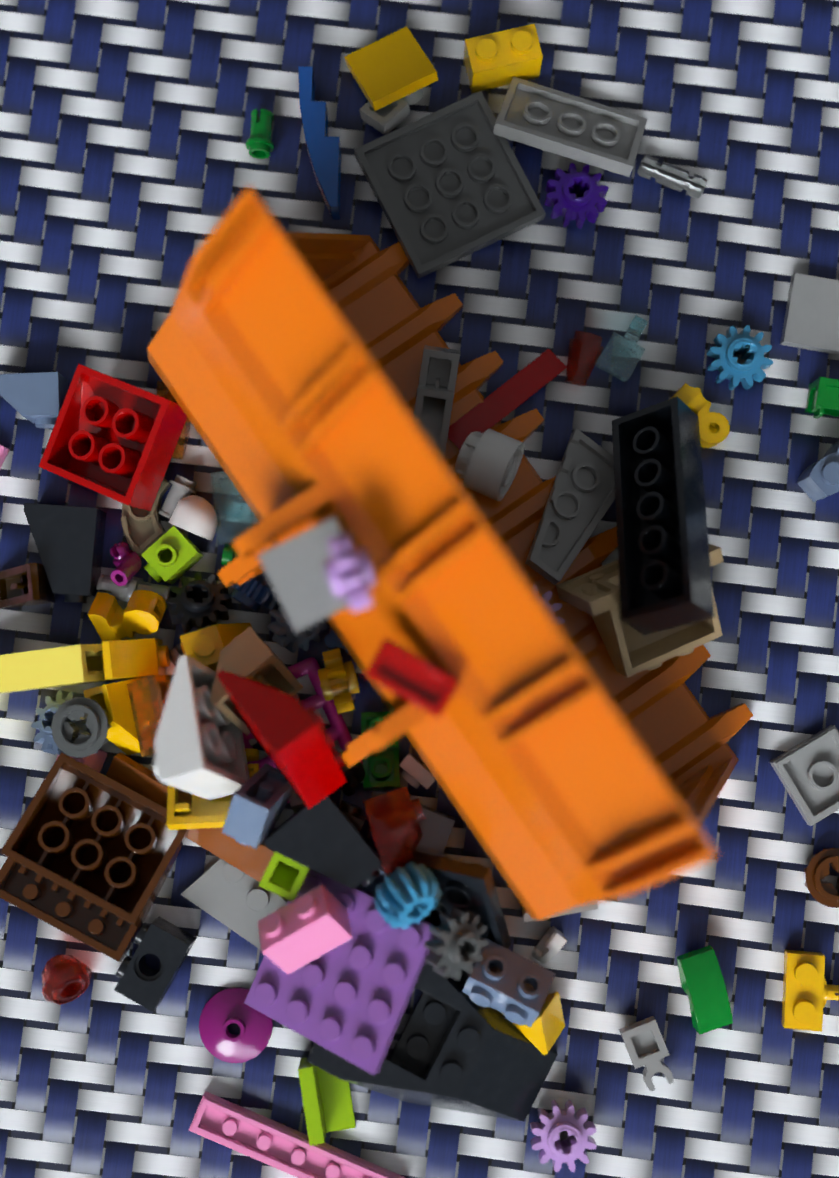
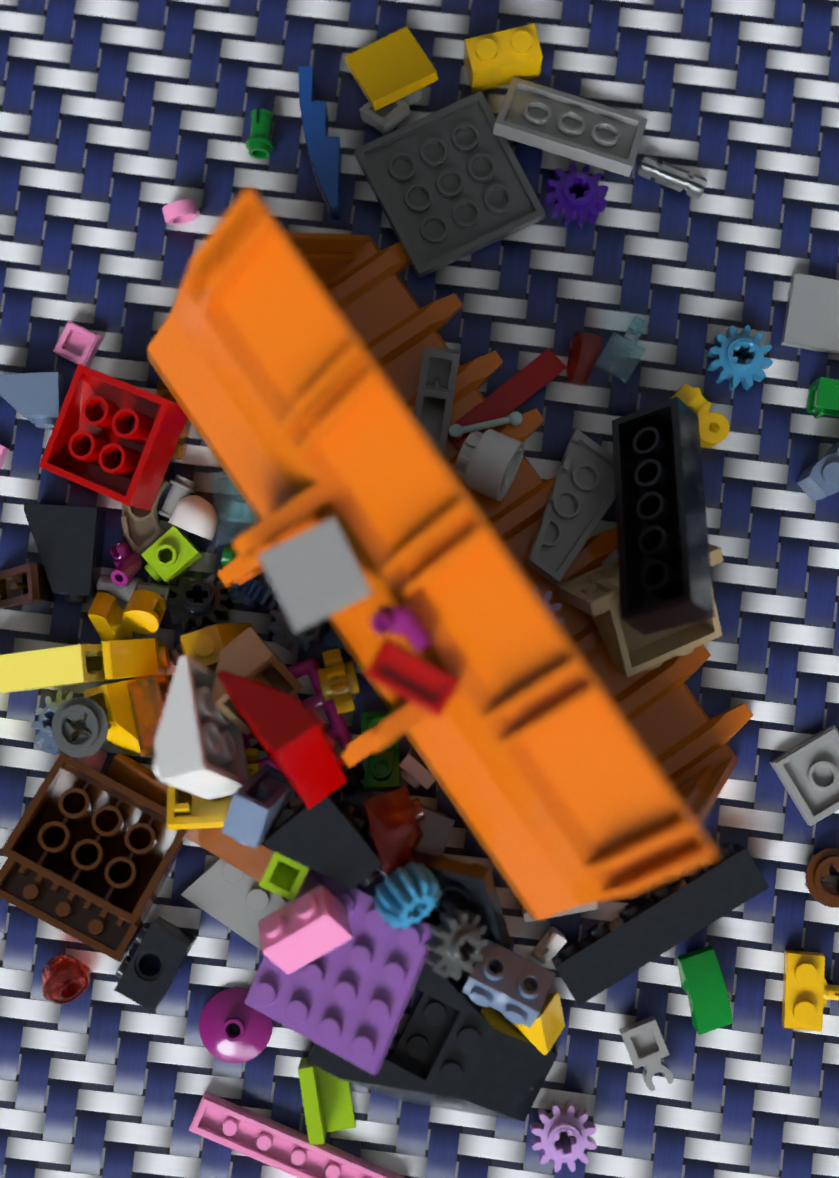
lavender gear [324,532,377,612] -> none
none -> bright pink tile [53,320,103,367]
none -> bright pink tile [162,199,200,225]
none -> magenta arm [370,605,434,652]
none -> light aqua hinge [449,411,523,440]
none -> black brick [551,843,769,1006]

